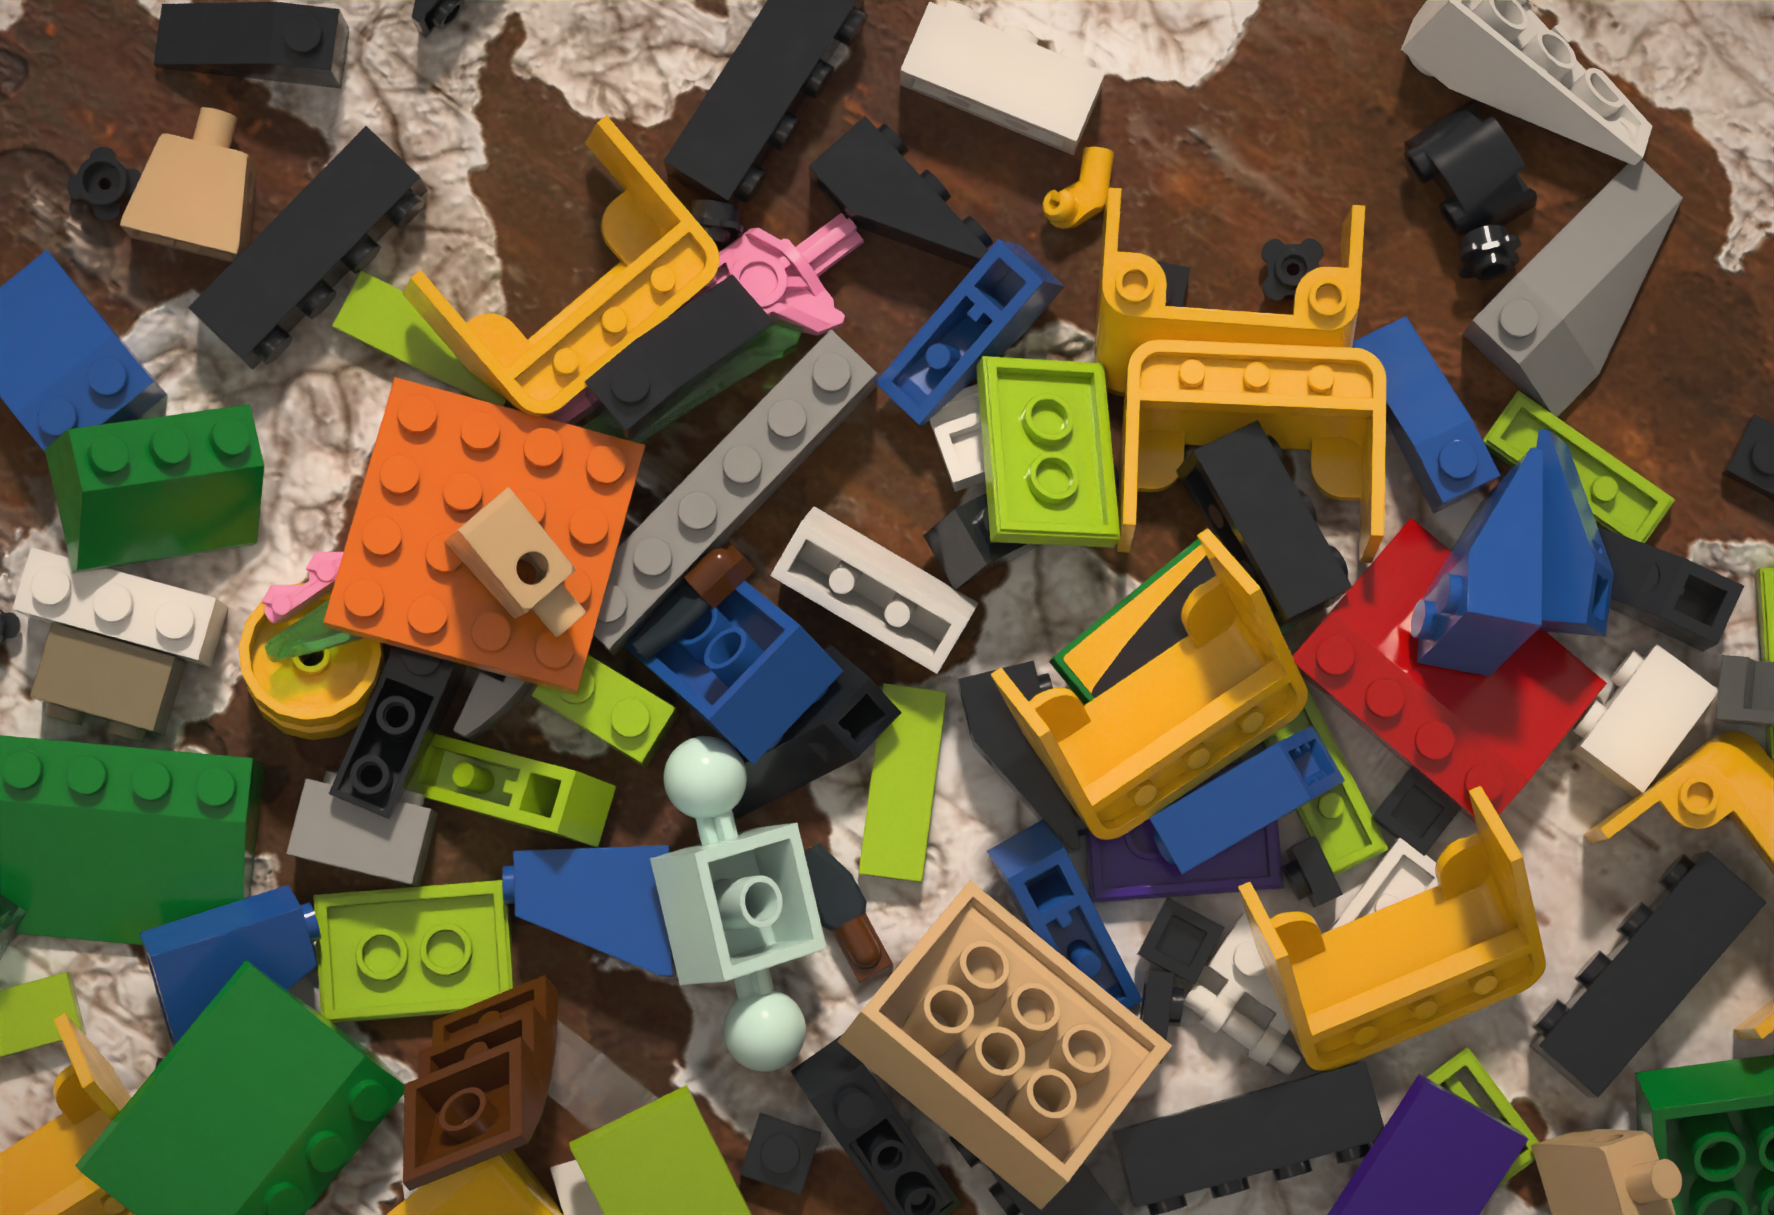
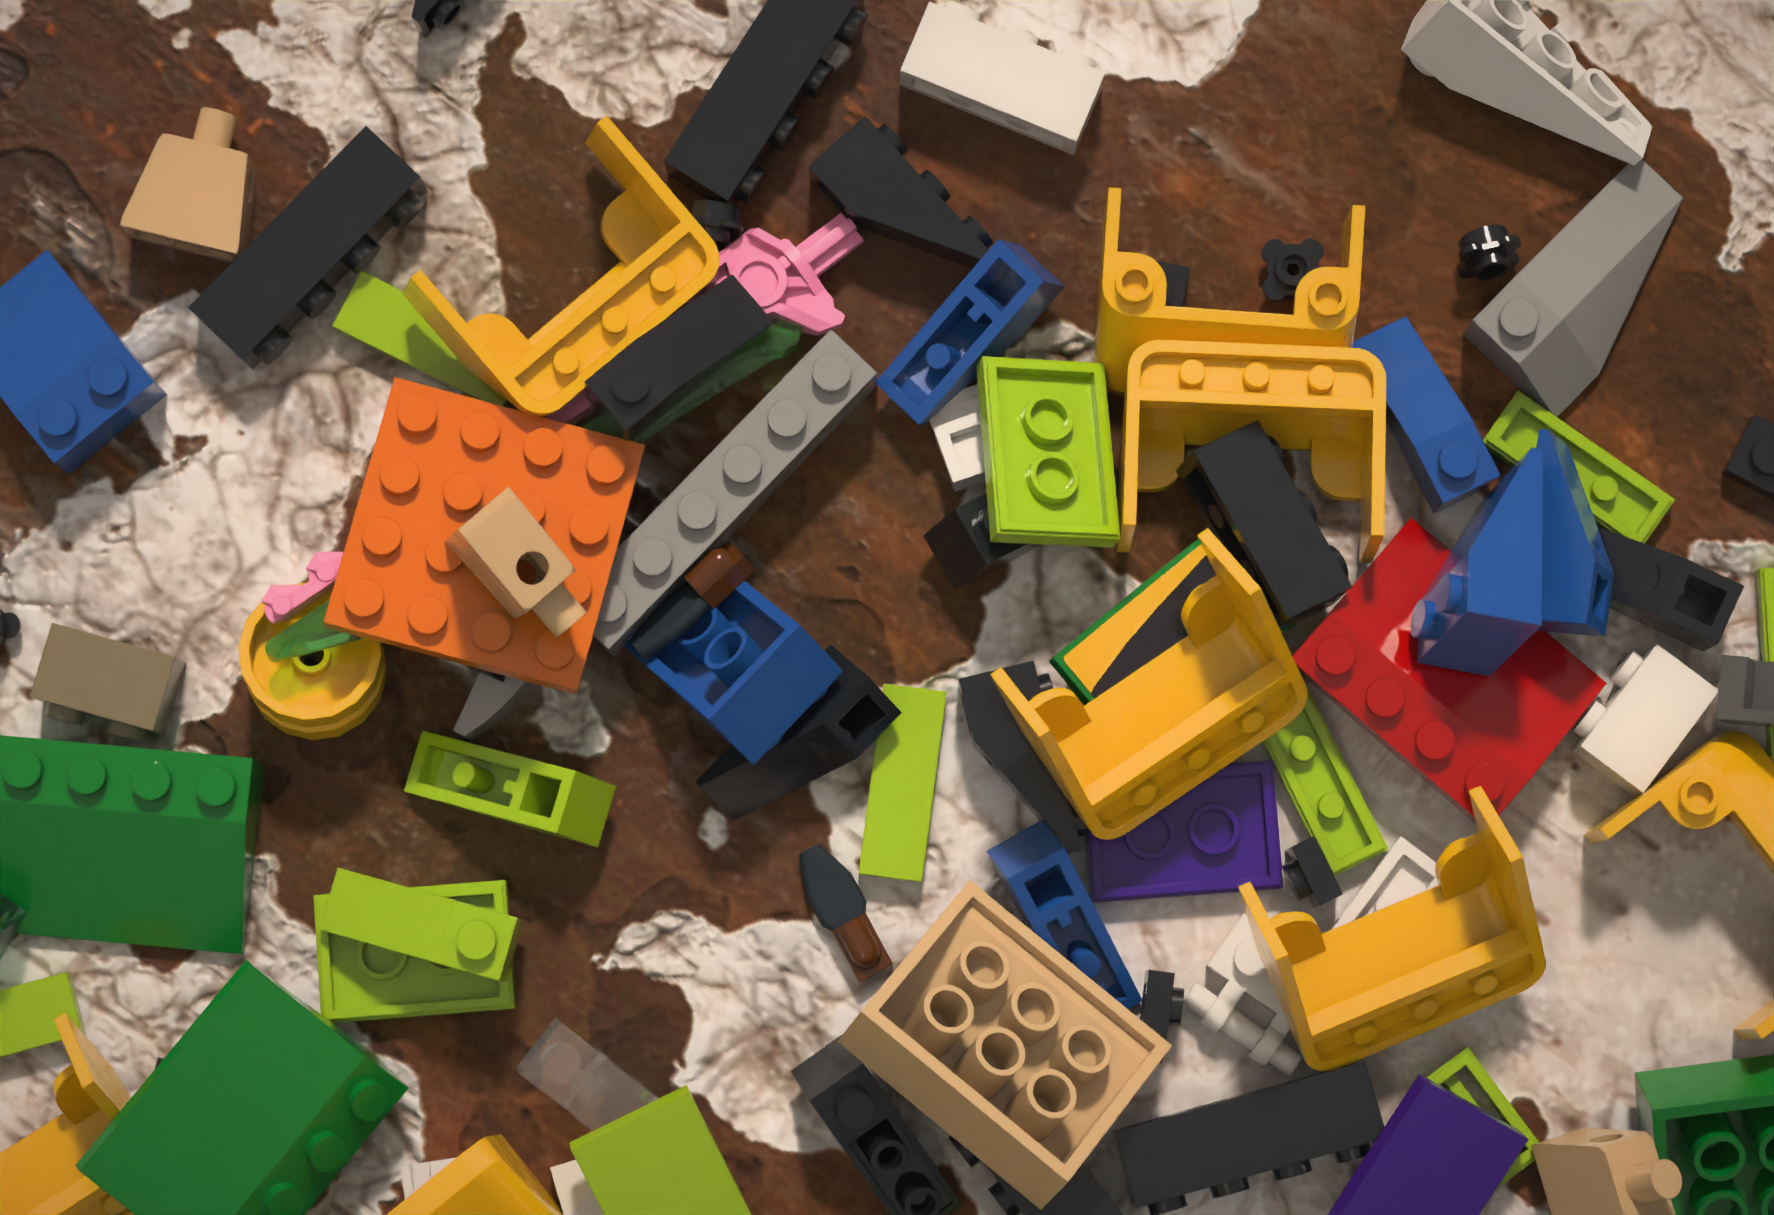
white brick [12,547,228,668] -> none
green slope [44,404,264,573] -> none
black plate [67,147,141,222] -> none
blue slope [139,885,321,1048] -> none
black slope [153,2,349,89] -> none
light grey brick [286,771,438,887] -> none
black slope [329,646,467,819] -> none
reddish brown slope [403,975,558,1191] -> none
blue slope [502,845,676,977] -> none
lime brick [531,655,680,768] -> none
light aqua brick [650,736,827,1072] -> none
black plate [739,1113,821,1195] -> none
white brick [770,507,978,674] -> none
yellow arm [1042,147,1114,229] -> none
black plate [1136,897,1225,985] -> none
blue slope [1149,726,1345,874] -> none
black plate [1371,767,1461,856] -> none
black cylinder [1404,100,1537,236] -> none
black brick [1529,851,1767,1098] -> none
none -> lime slope [319,868,524,982]

